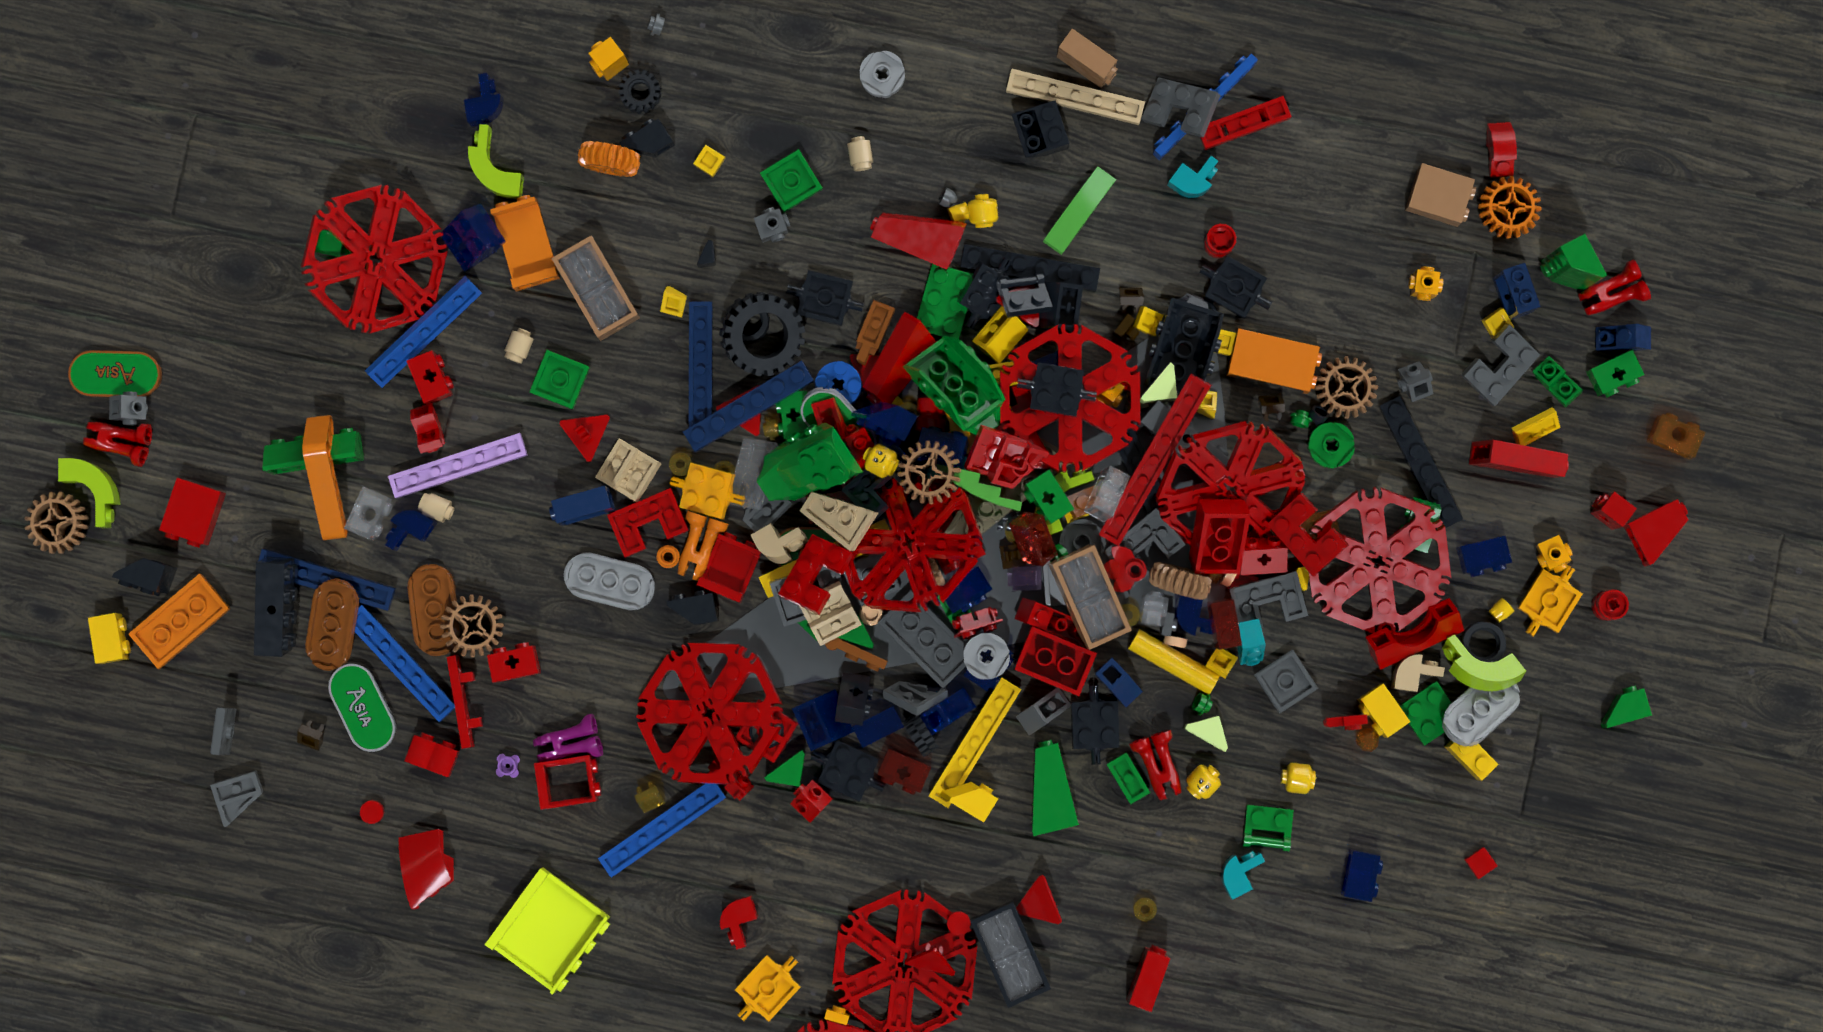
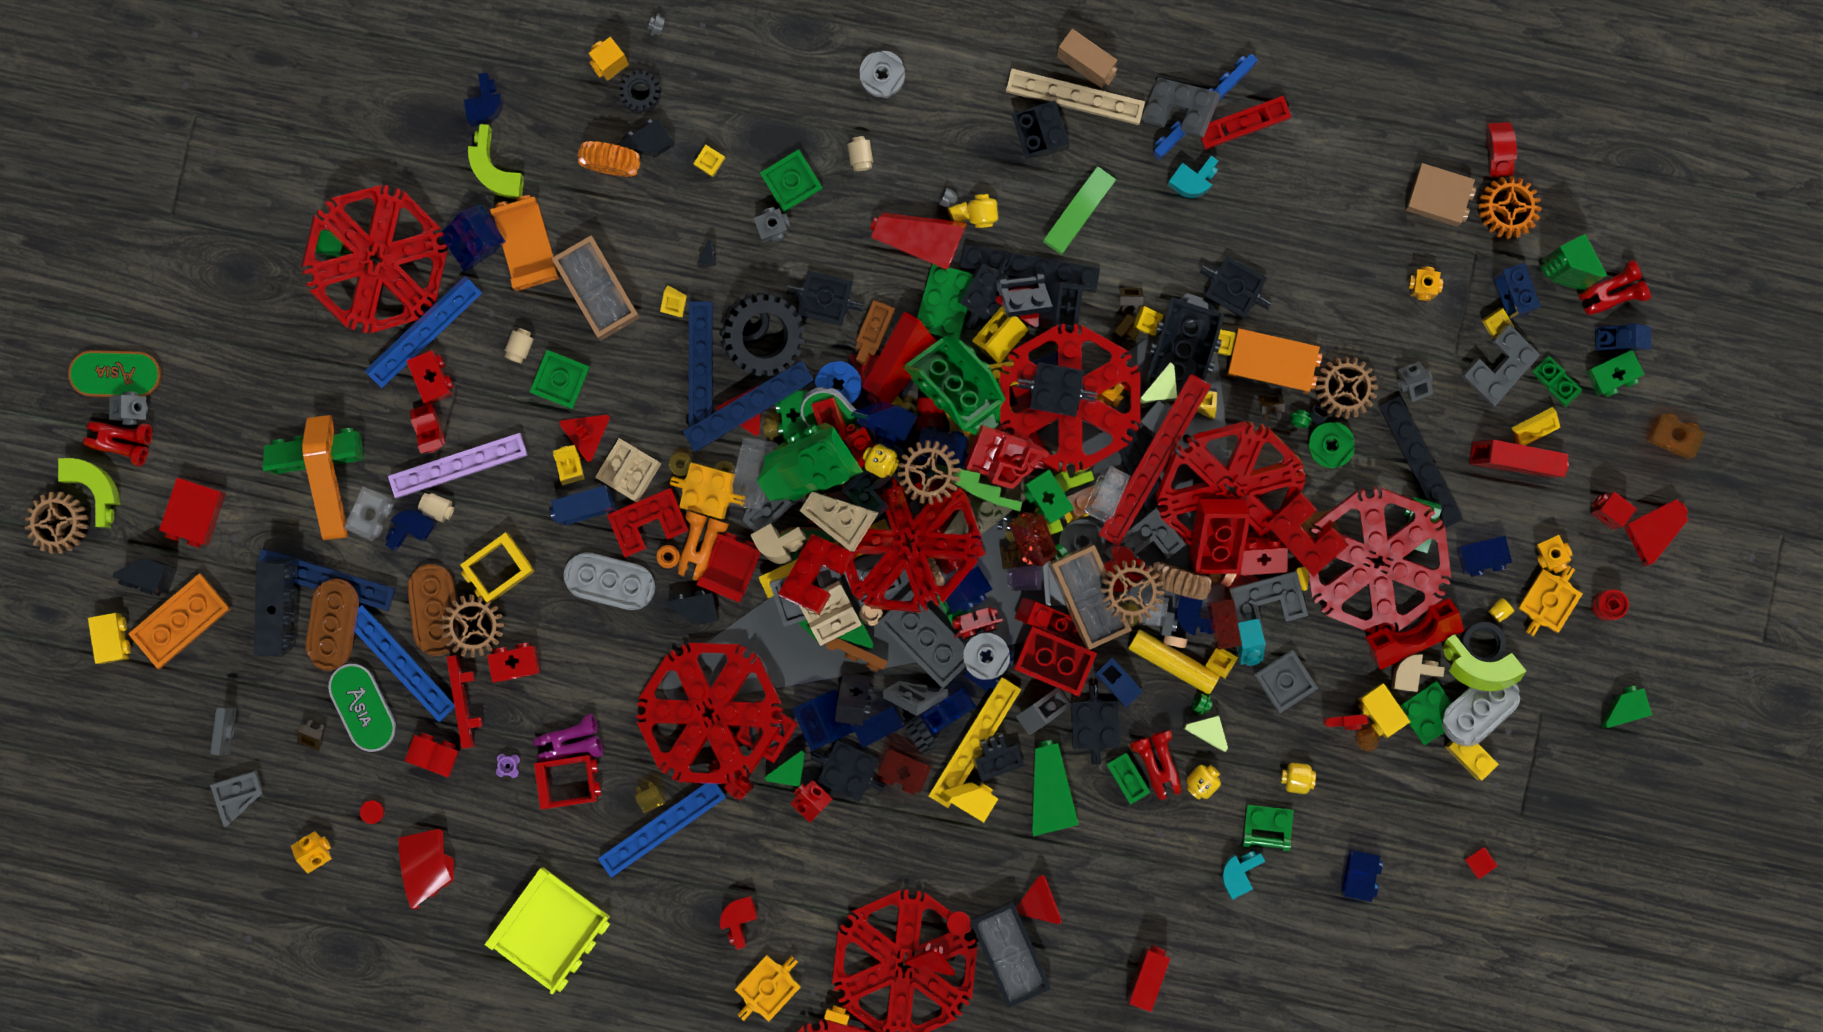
clear yellow plate [1133,898,1157,921] -> none
red wheel [1204,224,1237,258] -> none
none -> light orange brick [291,831,332,874]
none -> yellow window [460,532,535,602]
none -> yellow bracket [553,445,584,486]
none -> black hinge [973,732,1024,782]
none -> medium nougat gear [1100,560,1164,624]

